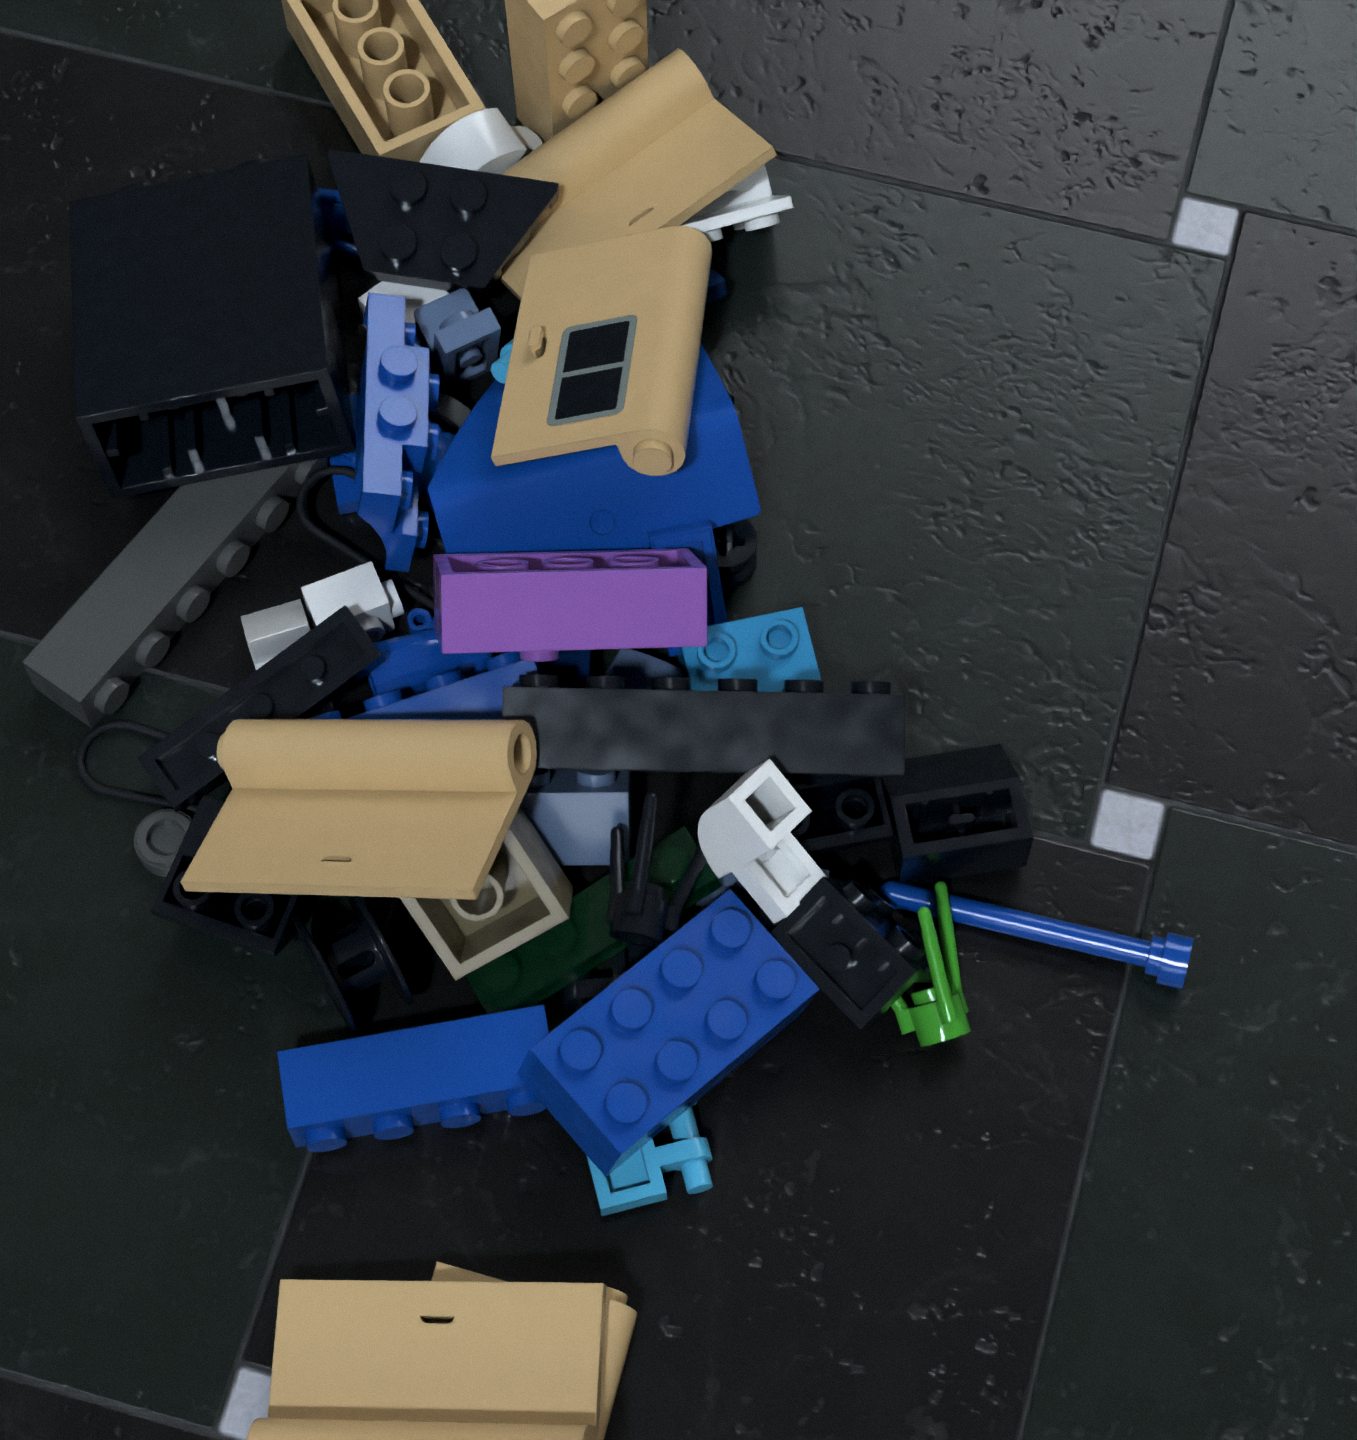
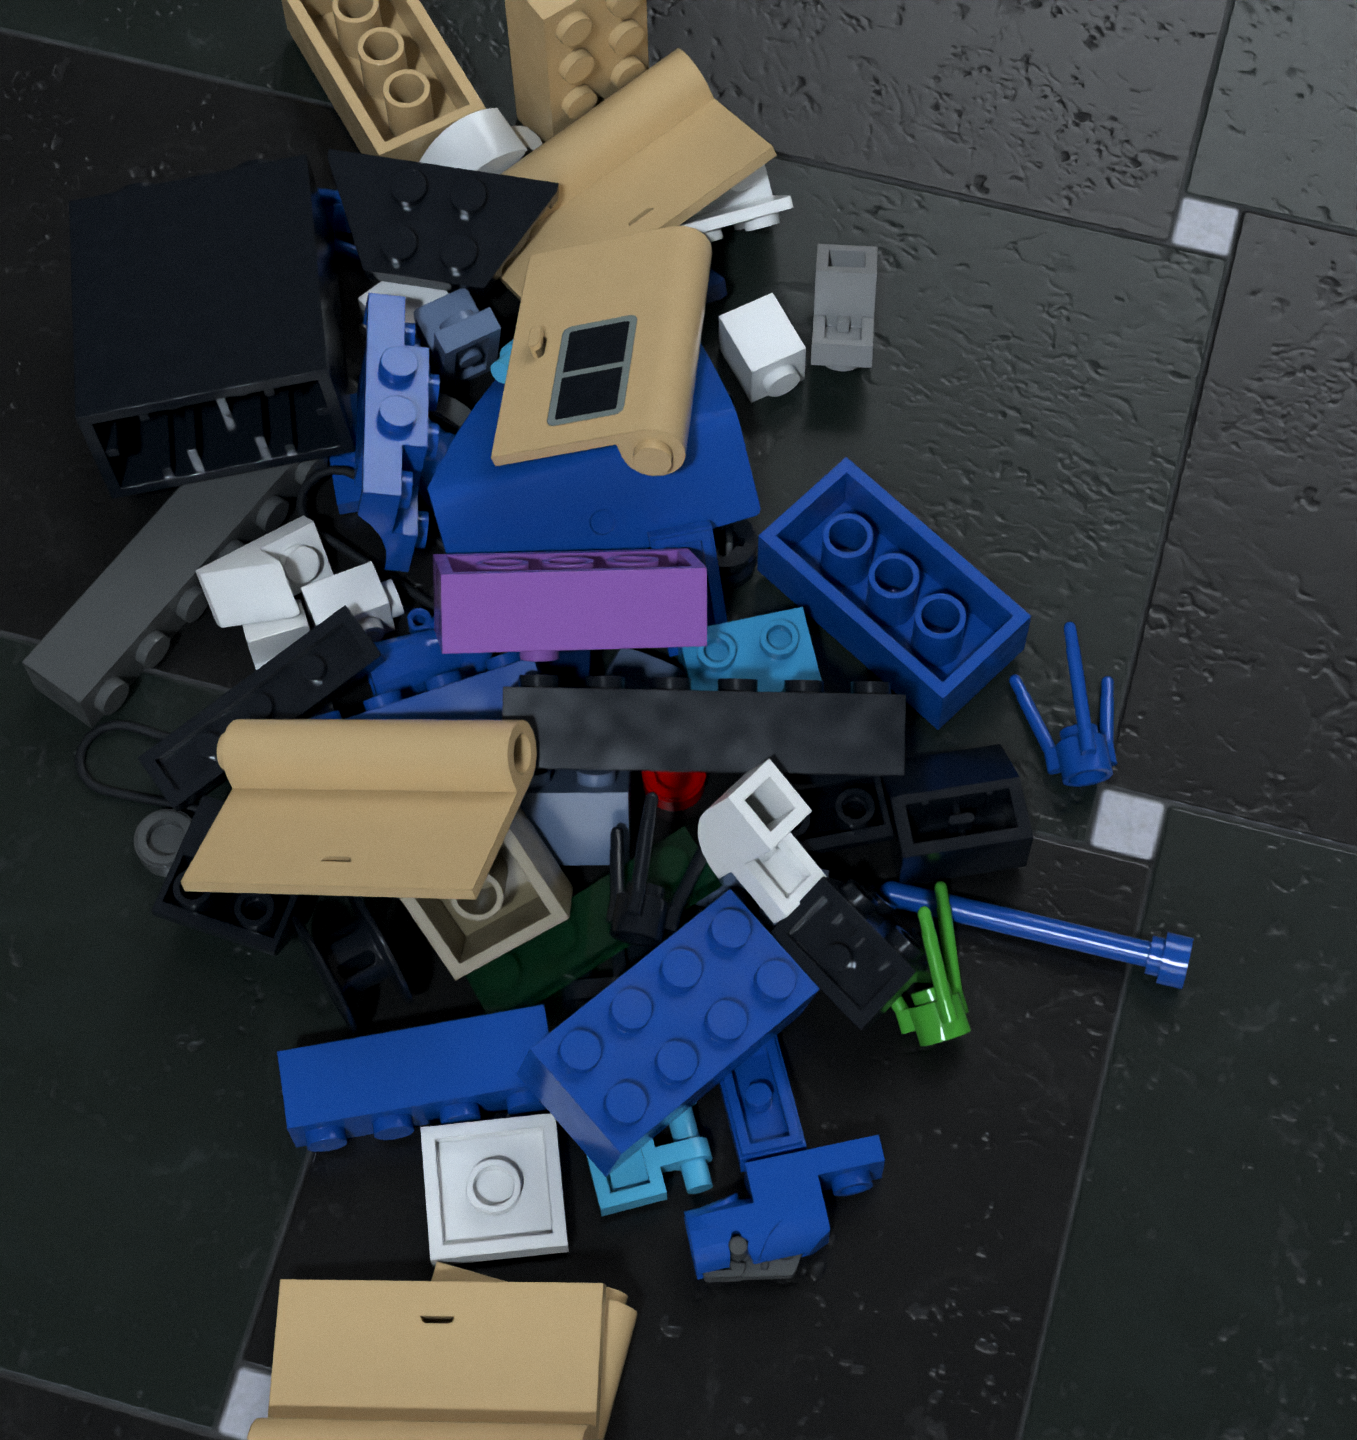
none -> white slope [195,515,334,628]
none -> white plate [420,1113,569,1267]
none -> red tile [642,771,706,811]
none -> blue plate [684,1134,885,1283]
none -> blue plate [718,1035,807,1172]
none -> white brick [719,292,806,403]
none -> blue brick [757,457,1031,730]
none -> light grey brick [811,244,878,371]
none -> blue plant [1009,622,1117,787]

